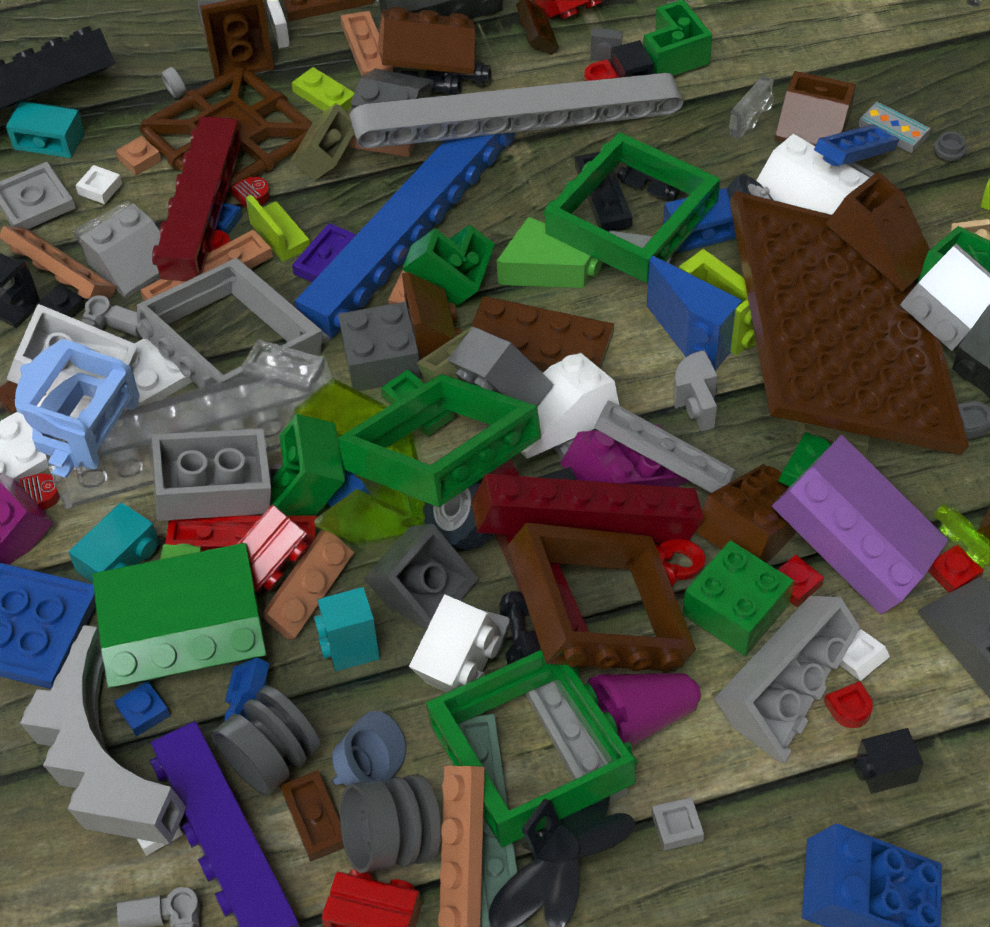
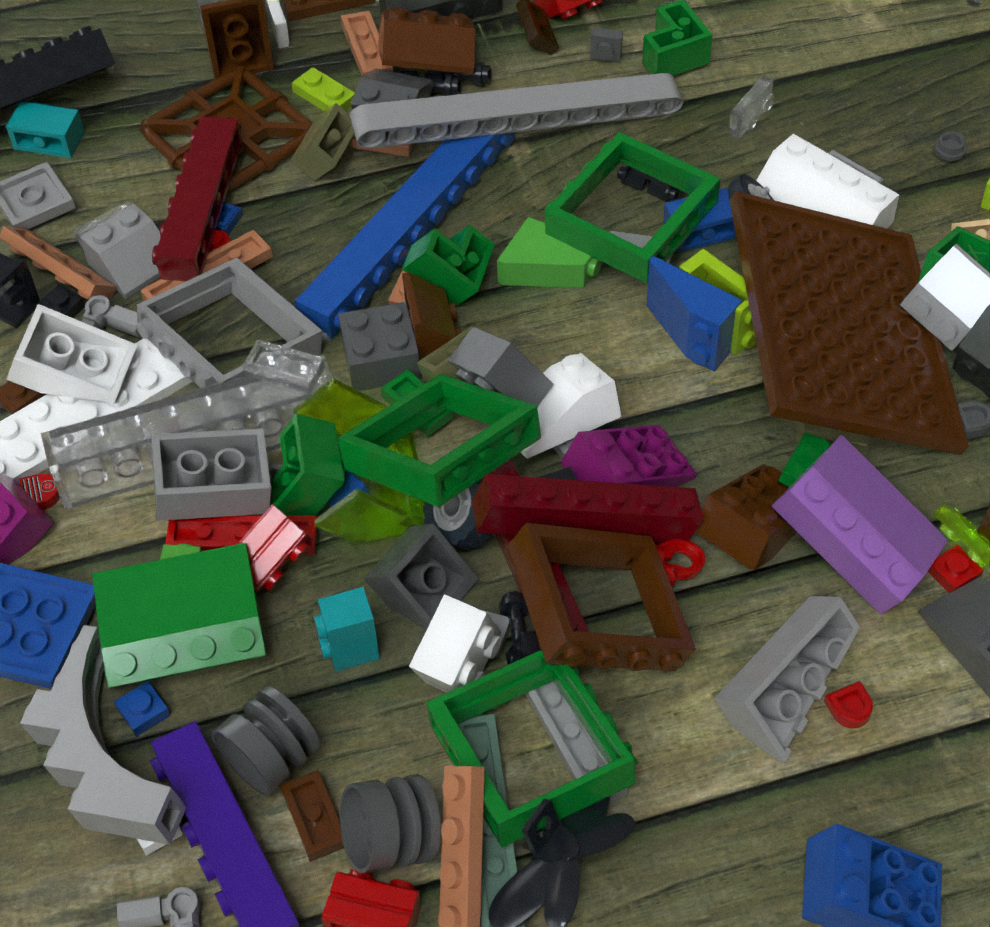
light blue animal [15,339,140,478] -> none
teal brick [68,502,160,584] -> none
white plate [76,165,122,204] -> none
nougat plate [116,136,162,176] -> none
light grey tile [161,67,187,99] -> none
blue plate [225,657,269,721] -> none
red tile [230,177,270,209] -> none
lime panel [245,195,310,262] -> none
nougat plate [260,528,354,640] -> none
dark purple plate [292,223,356,282] -> none
sand blue piece [332,711,406,786] -> none
reddish brown plate [471,296,614,372] -> none
black plate [575,152,633,231] -> none
red tile [584,59,619,81] -> none
magenta cone [587,673,701,747] -> none
light grey tile [594,400,736,493] -> none
black brick [611,40,654,78] -> none
light grey plate [651,797,704,851] -> none
light grey brick [673,350,717,431] -> none
green brick [682,540,794,657] -> none
slope [775,71,856,146] -> none
red plate [778,554,824,608] -> none
blue plate [814,124,900,167] -> none
reddish brown slope [826,171,930,292] -> none
white plate [840,629,890,681] -> none
black brick [854,728,924,794] -> none
light grey tile [858,102,931,154] -> none

